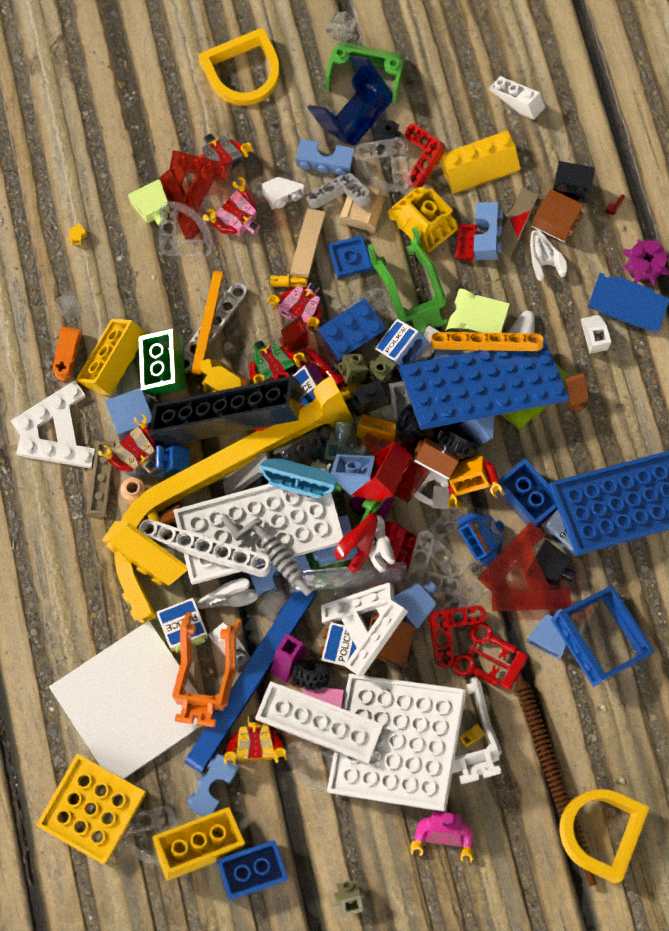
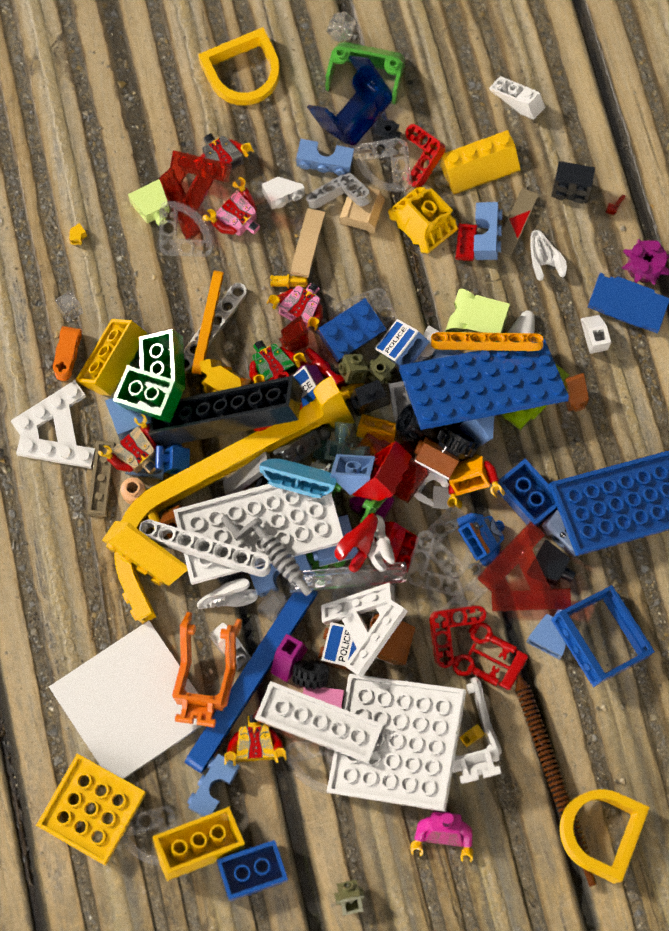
piece [156,598,208,653] -> none
blue tile [327,235,373,279] -> none
bright green piece [368,227,448,334] -> none
medium blue torso [394,581,438,629] -> none
dark orange piece [531,189,583,242] -> none
none -> green brick [112,365,185,423]

